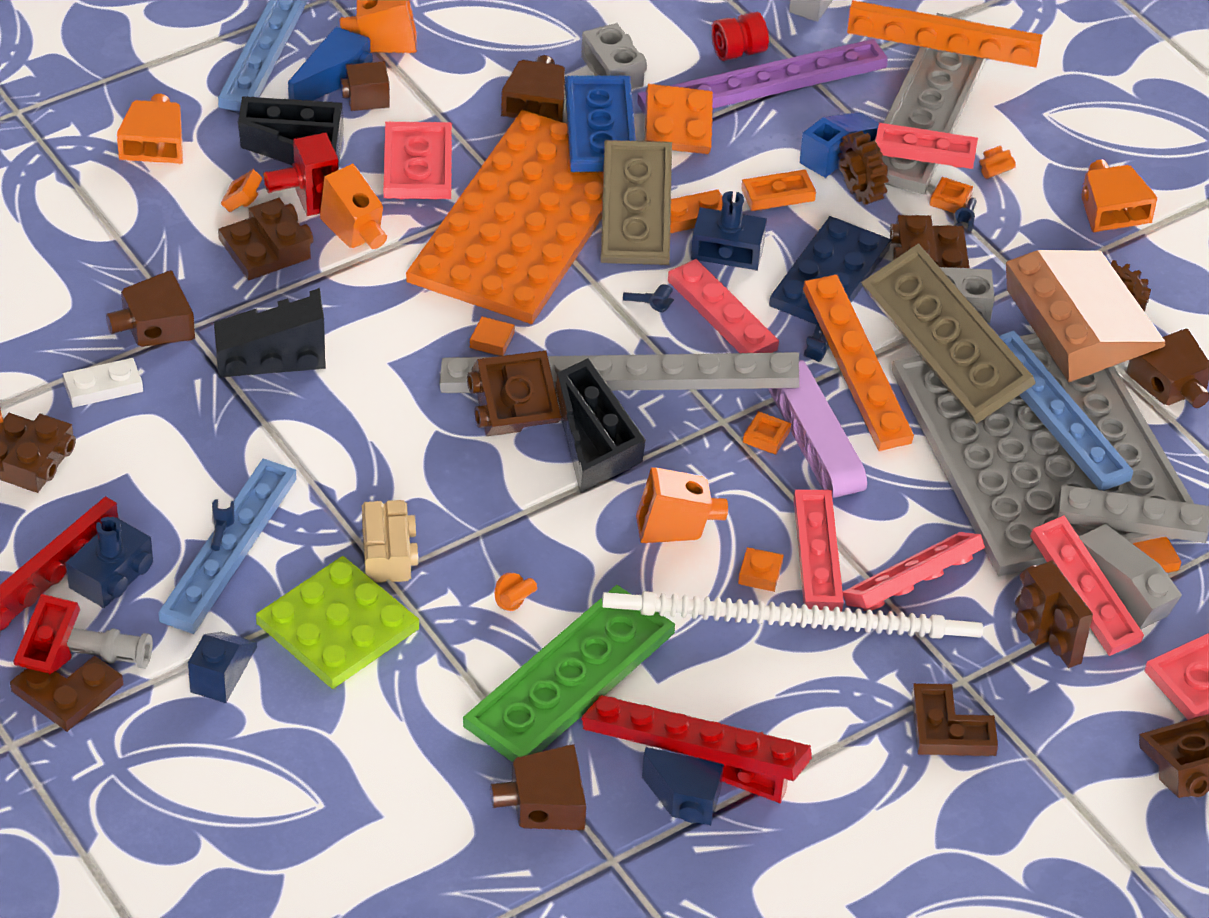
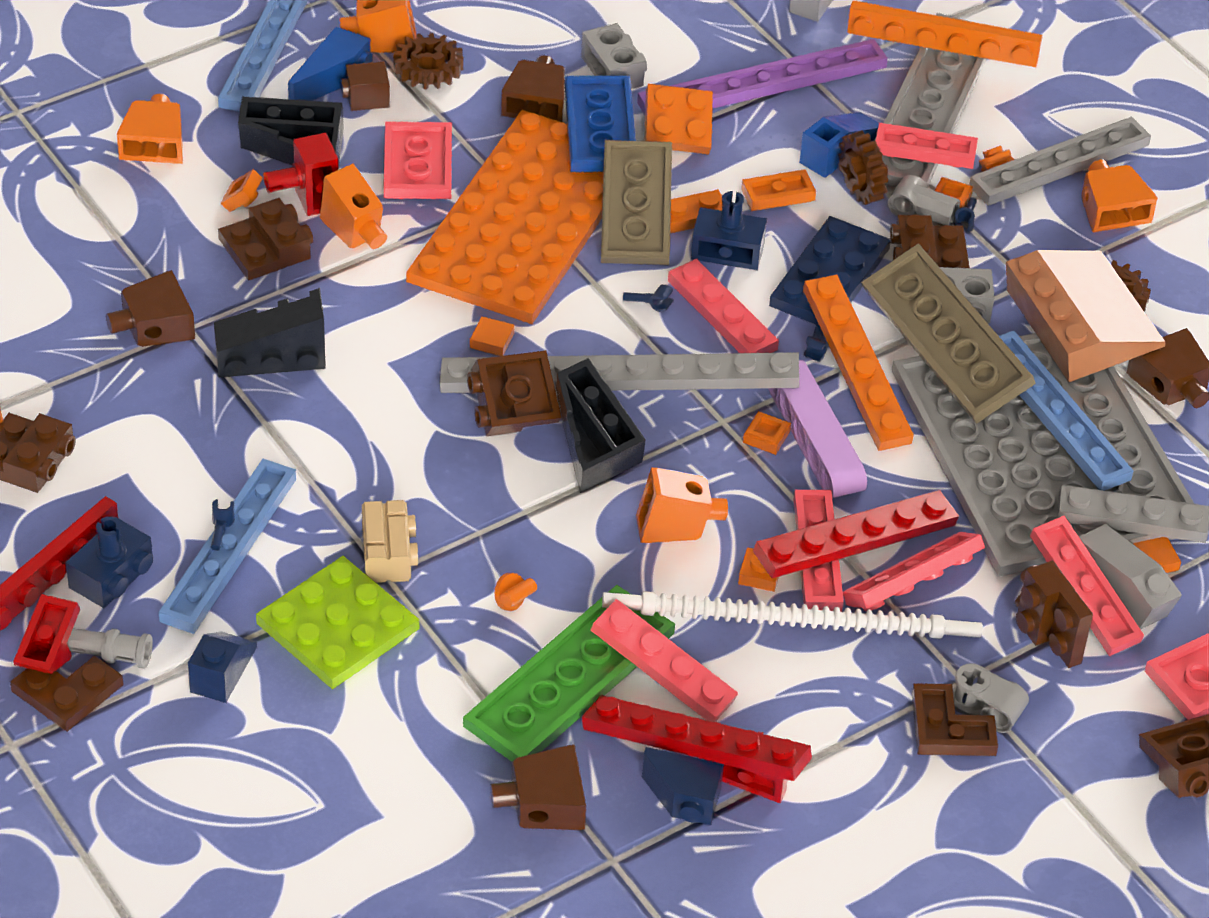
white plate [63,358,143,408] -> none
red wheel [711,11,769,61] -> none
none -> reddish brown gear [393,33,464,90]
none -> coral plate [590,599,738,722]
none -> plate [753,490,959,579]
none -> light grey piece [888,175,961,226]
none -> light grey piece [953,664,1029,733]
none -> light grey plate [969,116,1151,206]

